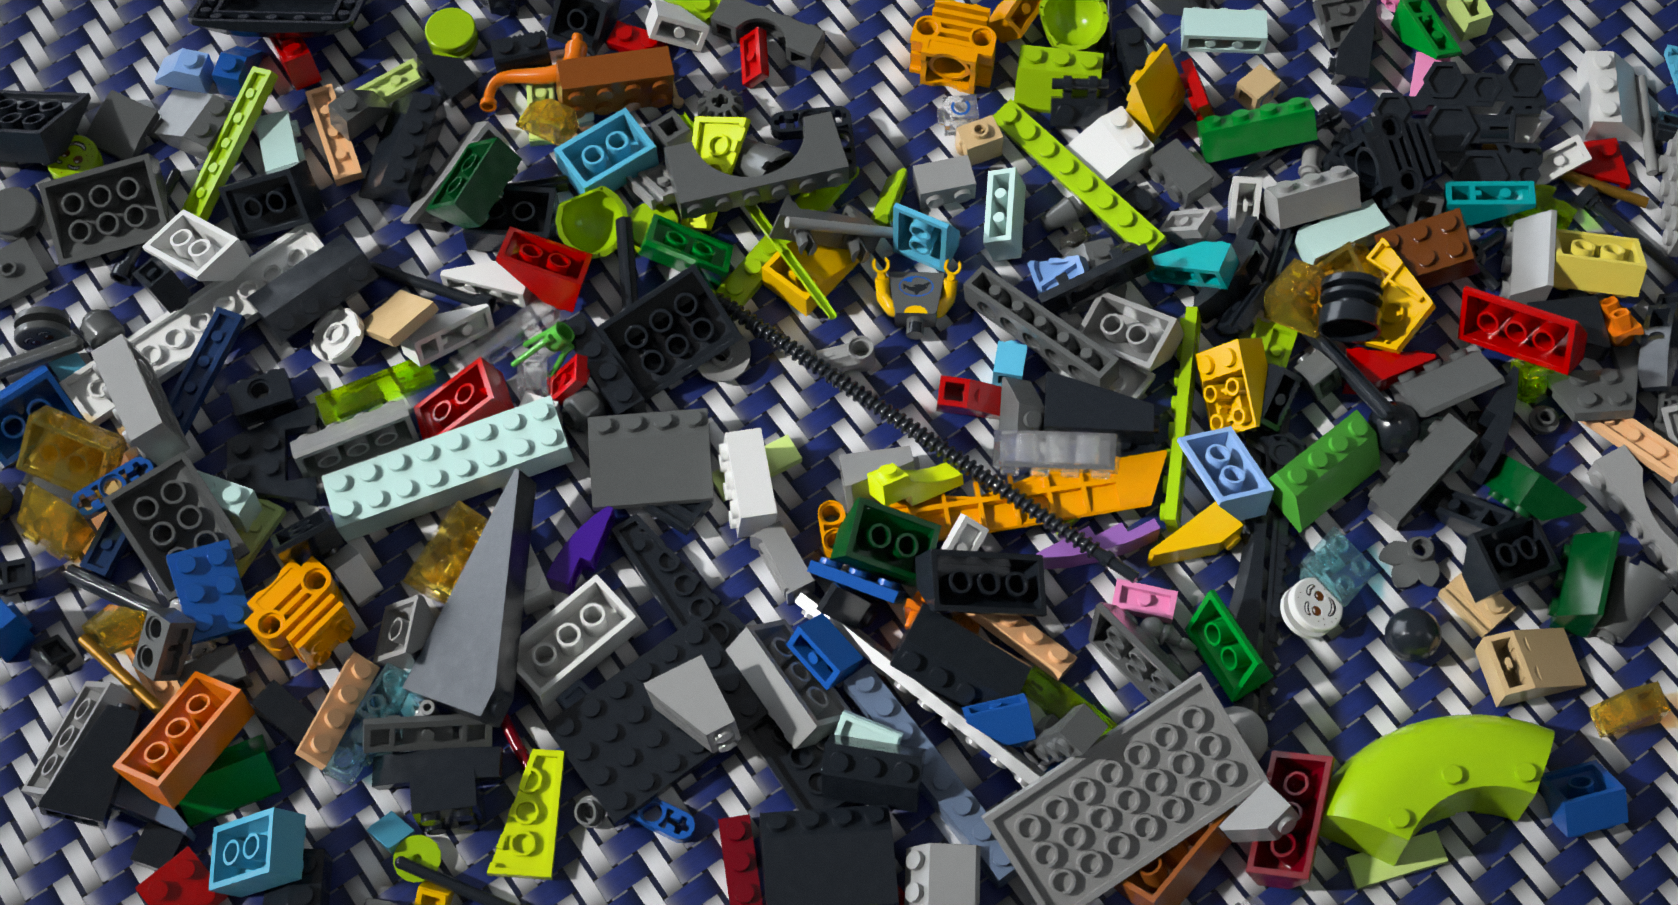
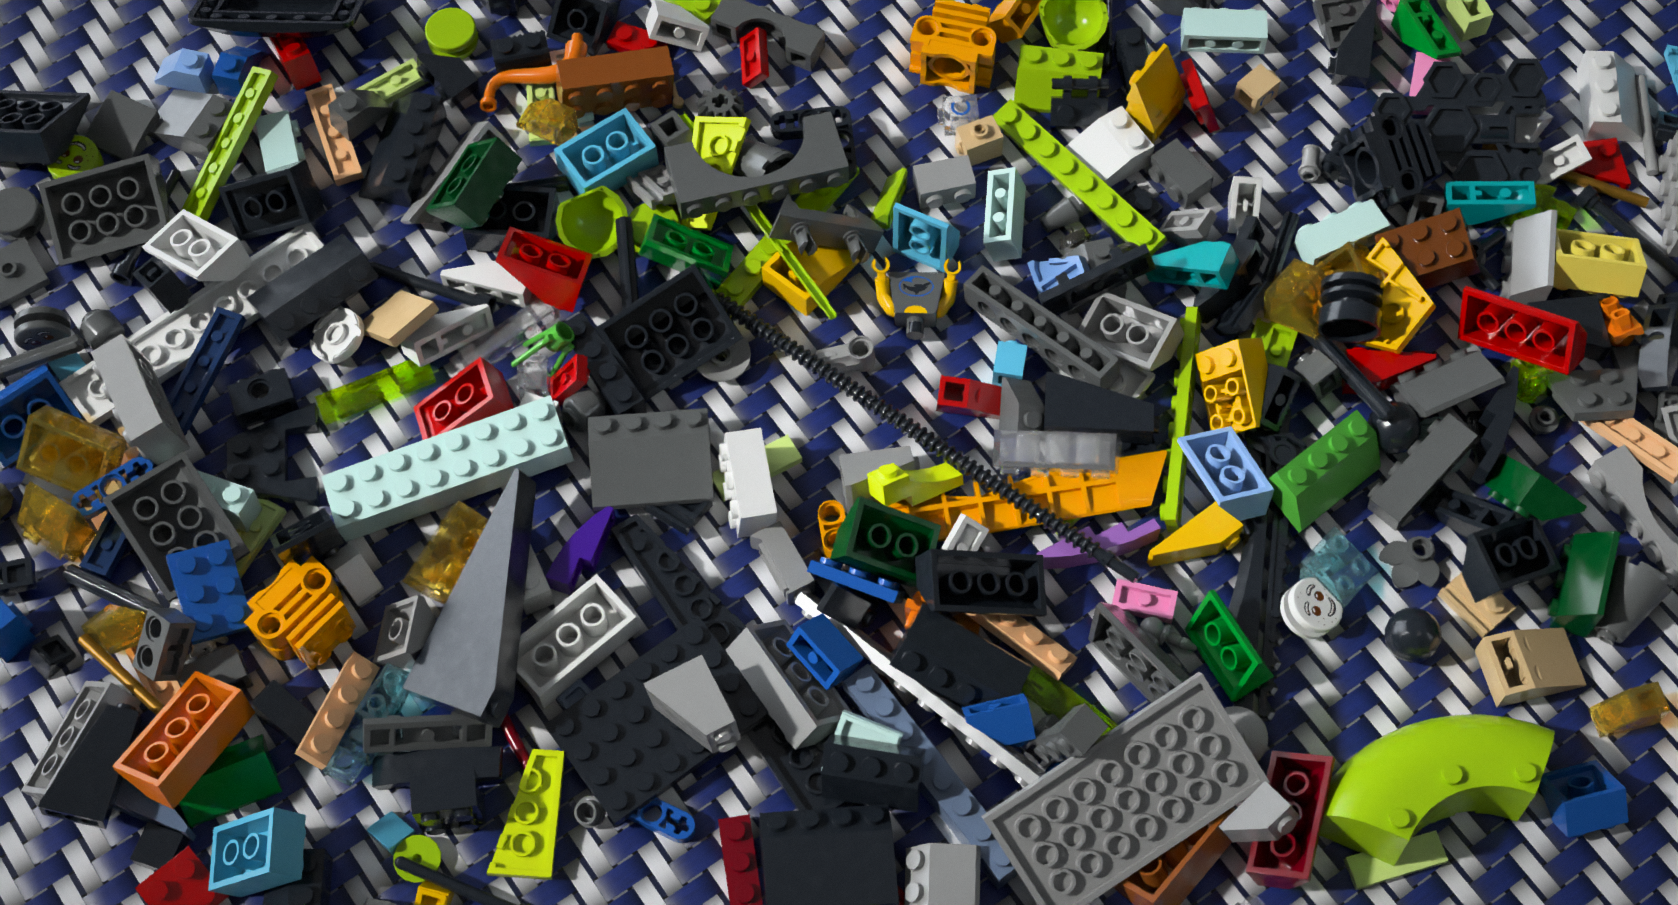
light grey slope [290,399,420,480] -> none
light grey arm [410,700,440,716] -> none
light grey bar [784,216,893,239] -> none
green brick [1196,97,1318,163] -> none
black piece [1230,104,1342,184] -> none
light grey slope [1260,165,1361,230] -> none

